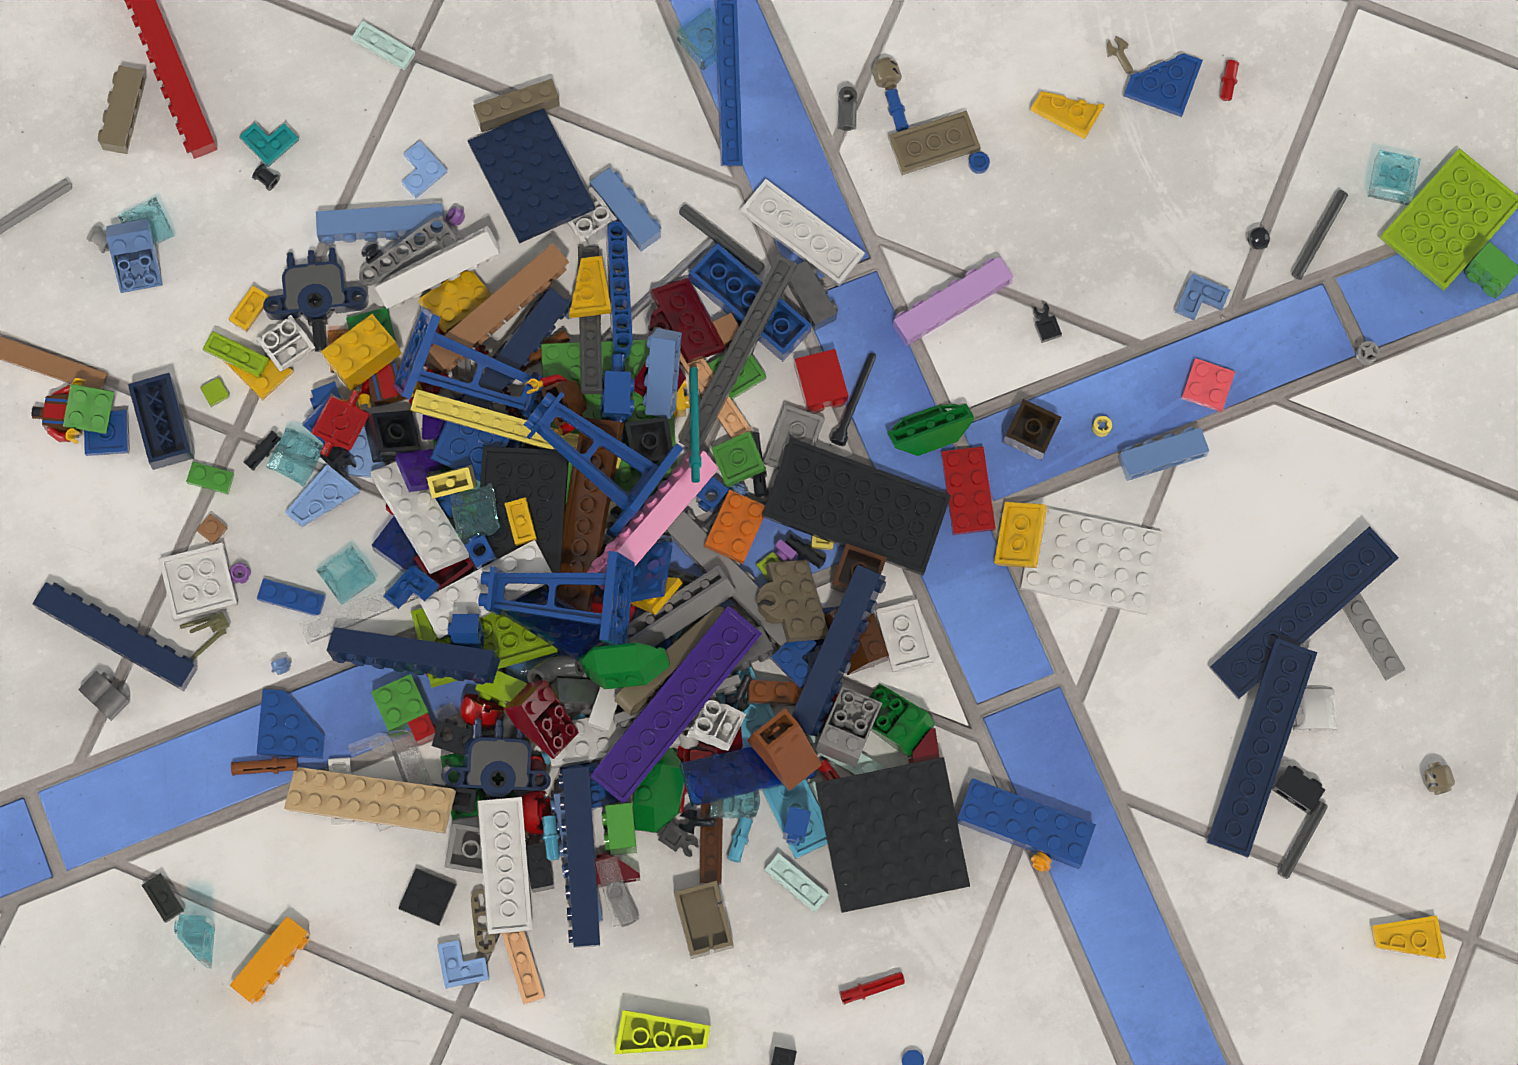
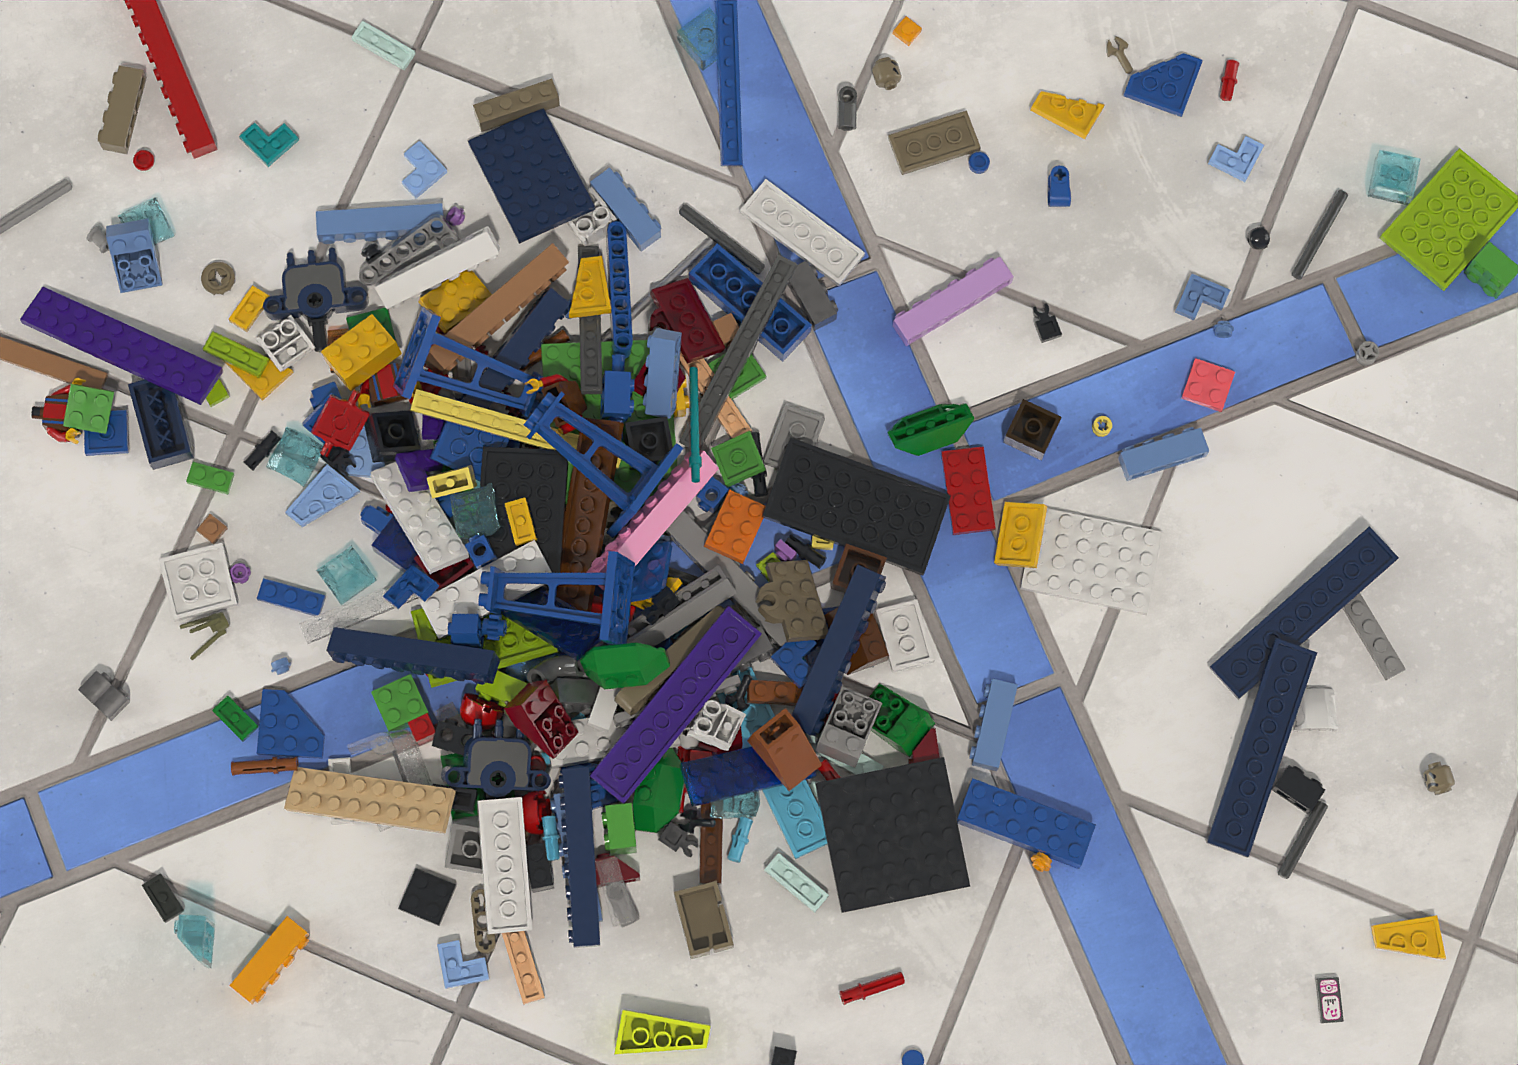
dark blue brick [32,582,198,691] -> none
black bush [252,163,280,191] -> none
blue brick [783,807,811,846] -> none
red brick [794,349,849,413] -> none
black piece [830,353,876,447] -> none
blue pin [885,89,909,132] -> none
none -> dark purple plate [20,287,223,405]
none -> red plate [133,150,154,171]
none -> dark tan gear [201,262,235,295]
none -> green plate [212,696,258,742]
none -> blue brick [360,505,396,538]
none -> blue gear [482,614,507,640]
none -> black plate [641,586,680,625]
none -> light orange plate [893,16,922,46]
none -> medium blue brick [969,679,1018,772]
none -> blue piece [1048,165,1071,207]
none -> light blue plate [1208,136,1264,182]
none -> medium blue plate [1213,321,1234,338]
none -> tile [1315,977,1344,1024]

